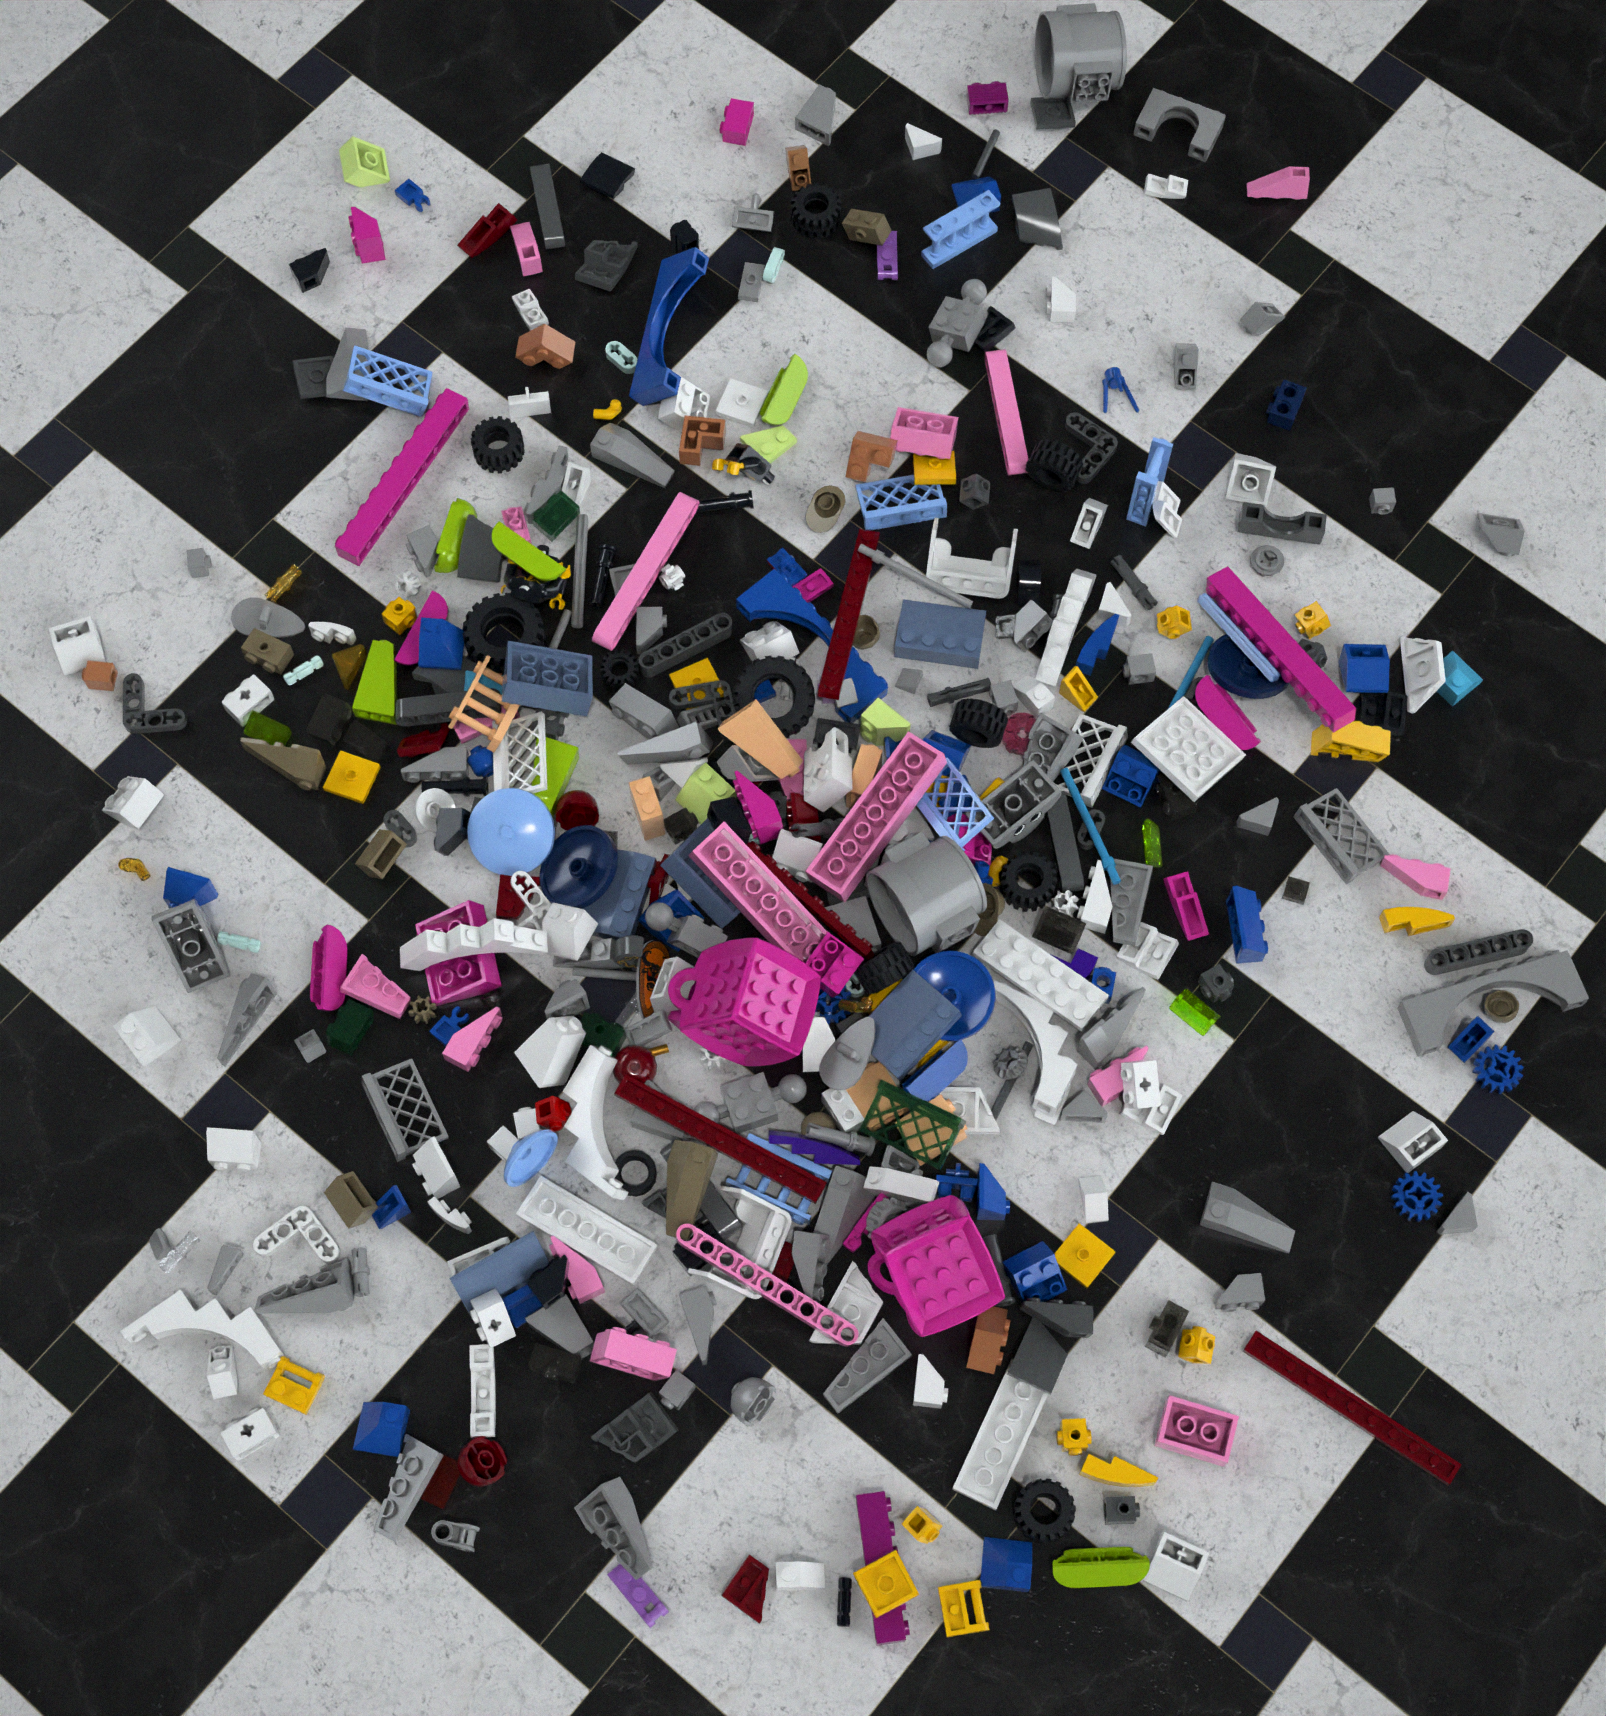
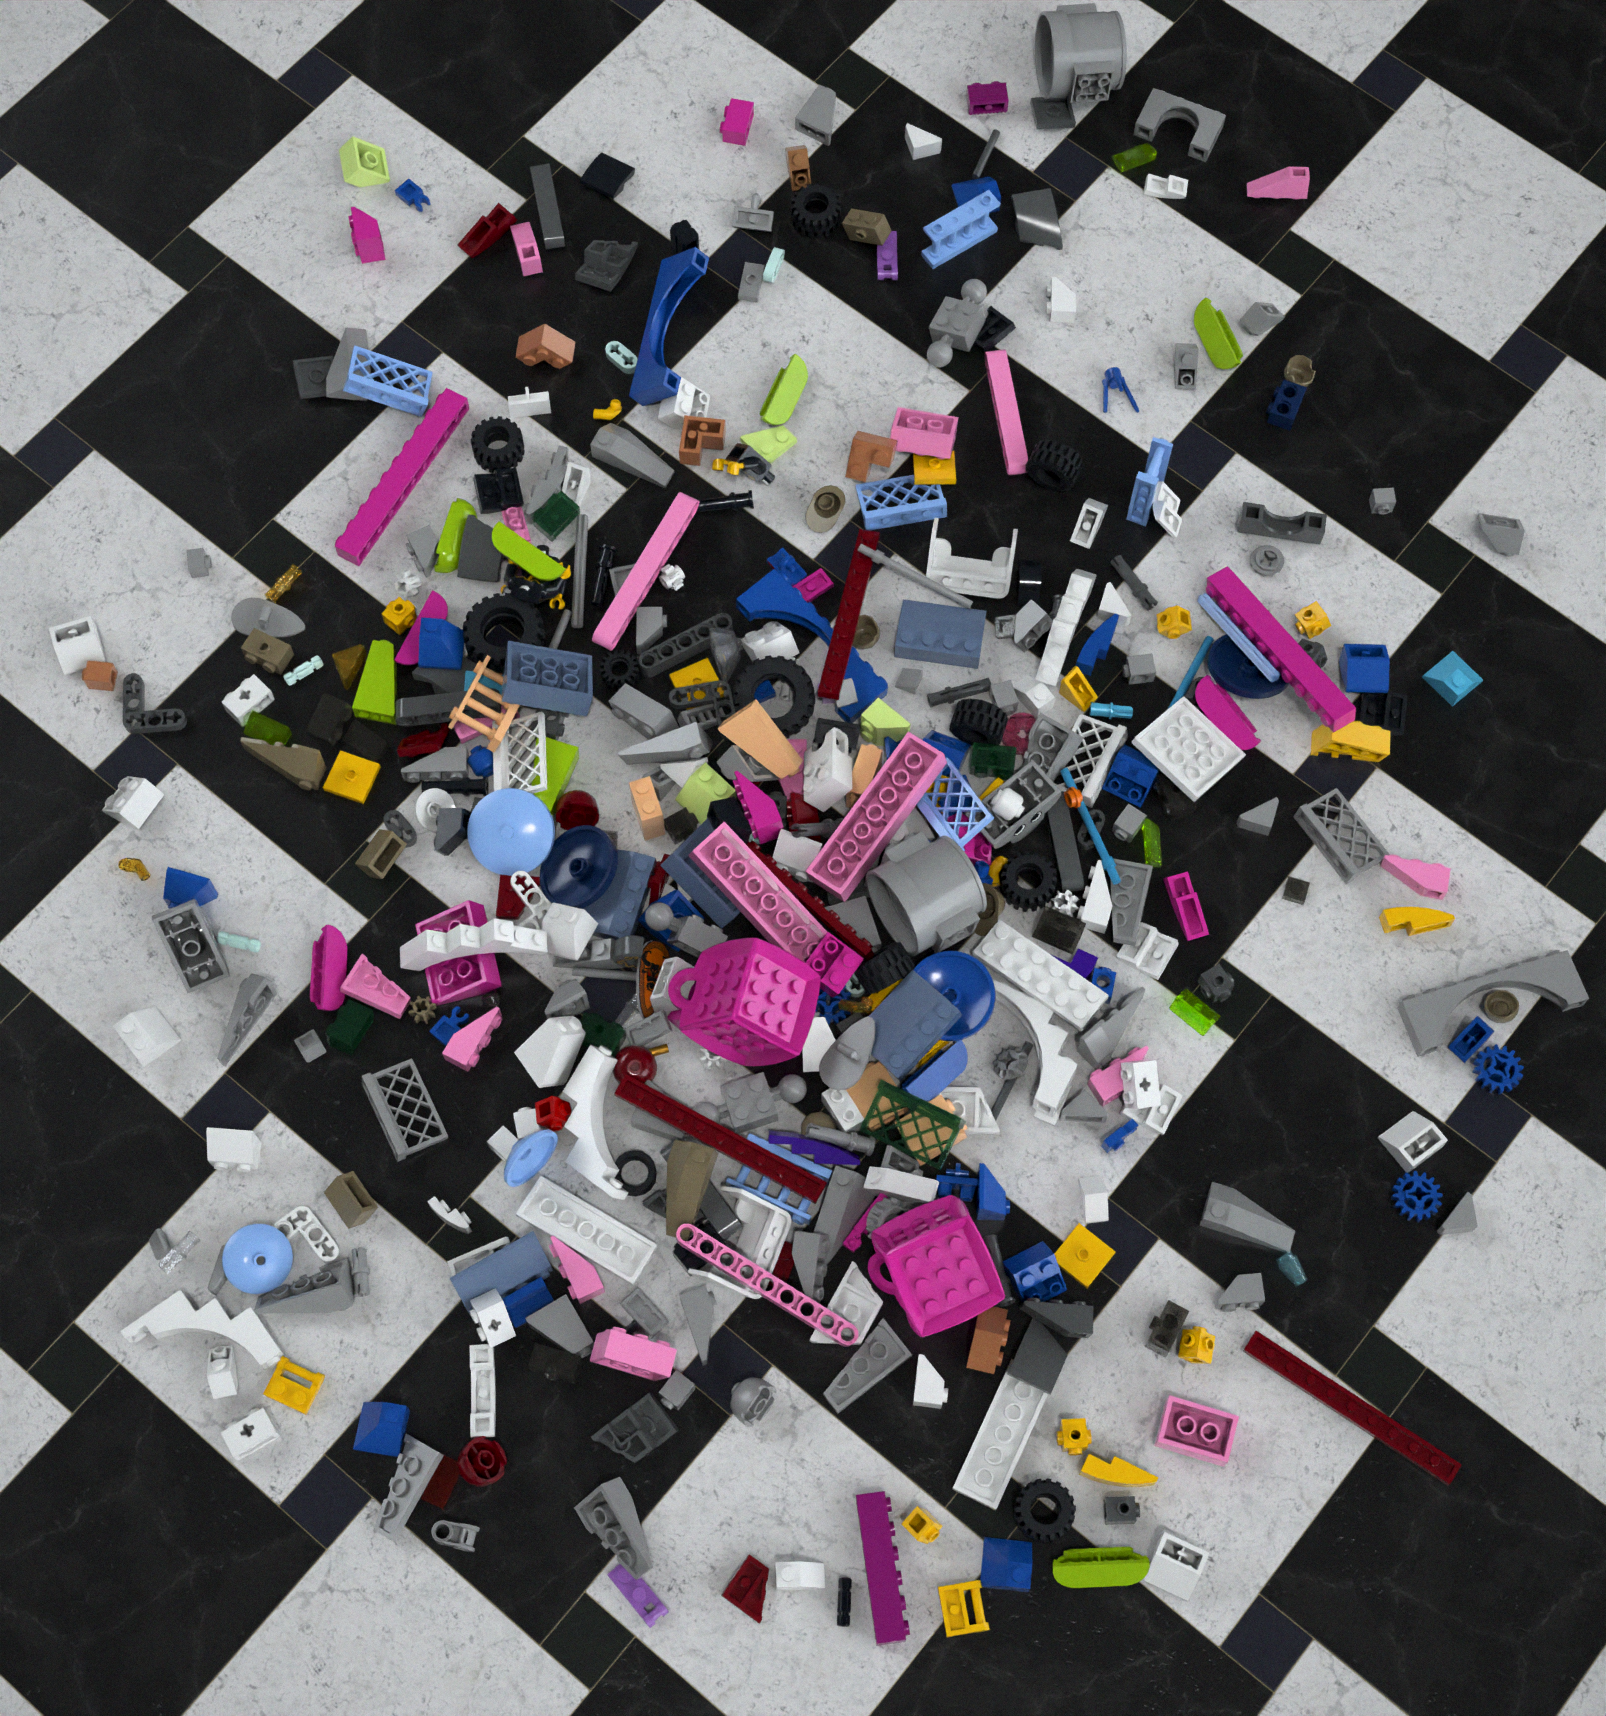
black slope [289,248,330,293] -> none
white slope [308,622,356,645] -> none
blue slope [372,1185,411,1229] -> none
white slope [412,1136,460,1199] -> none
white slope [512,289,549,331] -> none
black slope [527,1255,570,1310] -> none
white plate [715,378,768,428] -> none
yellow plate [853,1550,919,1618] -> none
dark grey brick [959,474,990,510] -> none
dark grey beam [1065,412,1118,484] -> none
white slope [1226,453,1276,507] -> none
blue slope [1226,886,1268,964] -> none
white wing [1400,636,1446,714] -> none
dark grey beam [1424,929,1533,975] -> none
none -> light blue dish [222,1223,293,1294]
none -> black slope [473,468,524,514]
none -> clear slope [709,628,743,682]
none -> clear green brick [970,742,1017,780]
none -> white head [990,788,1025,821]
none -> orange plate [1064,787,1083,808]
none -> medium azure axle [1090,702,1133,719]
none -> blue plate [1101,1119,1139,1153]
none -> clear neon green slope [1112,143,1157,173]
none -> light grey brick [1112,804,1147,843]
none -> lime brick [1194,297,1243,369]
none -> clear light blue cone [1275,1250,1308,1287]
none -> dark tan hair [1284,355,1316,387]

